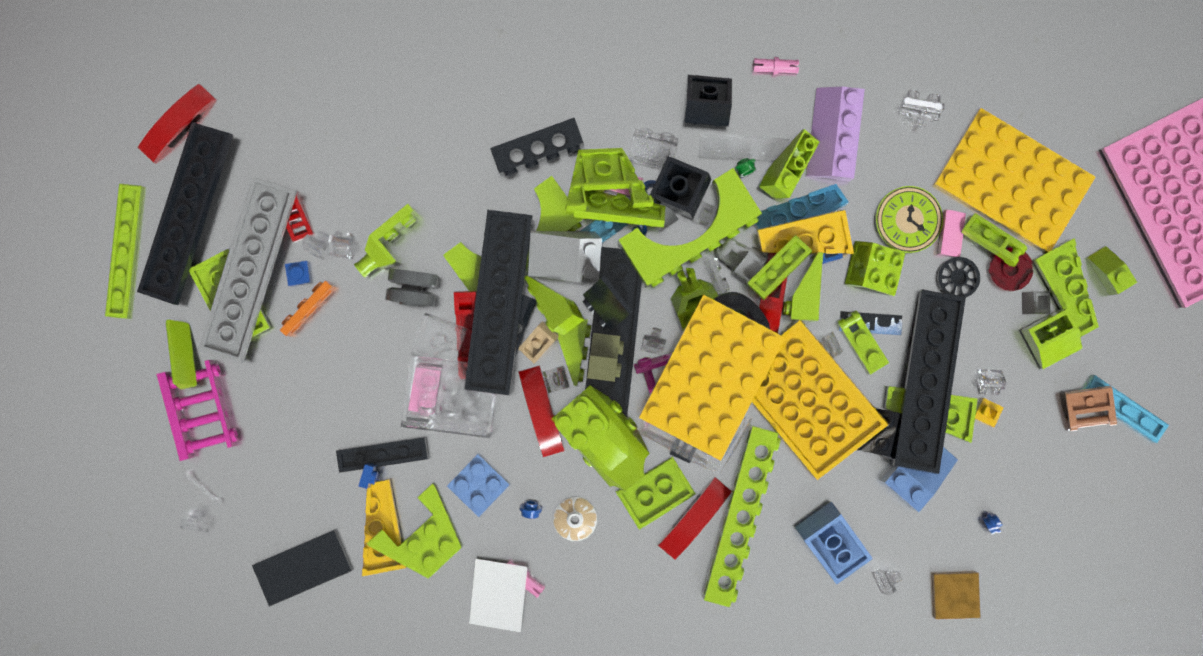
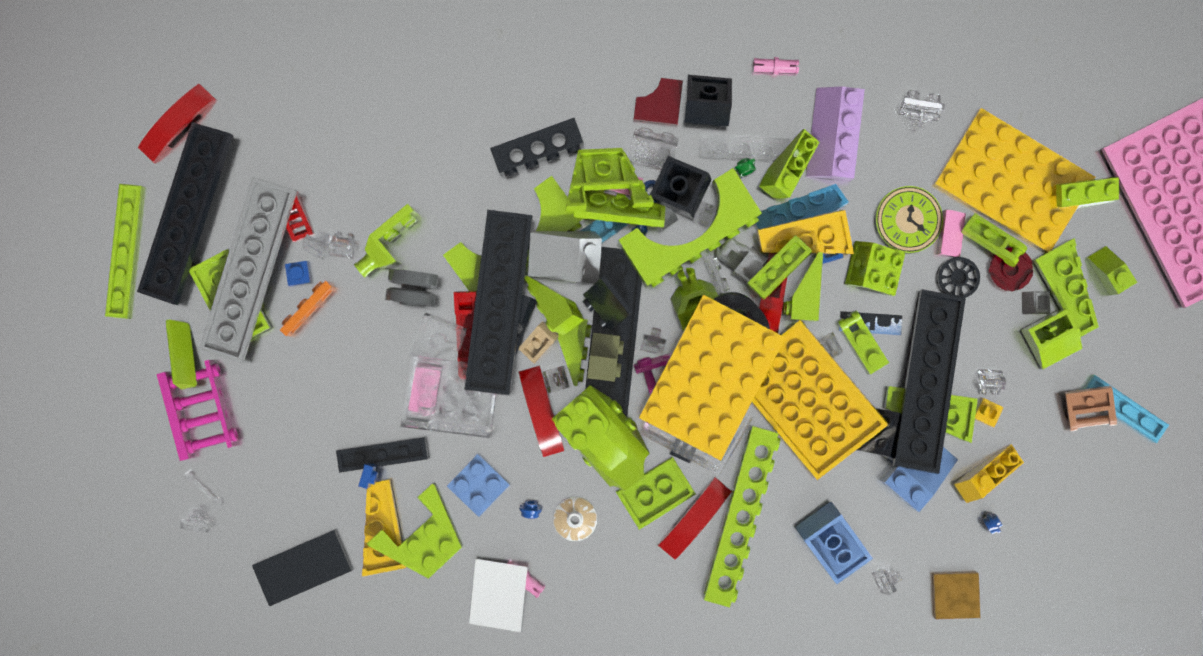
none -> dark red tile [633,78,683,126]
none -> yellow slope [954,444,1024,503]
none -> lime plate [1056,177,1119,207]

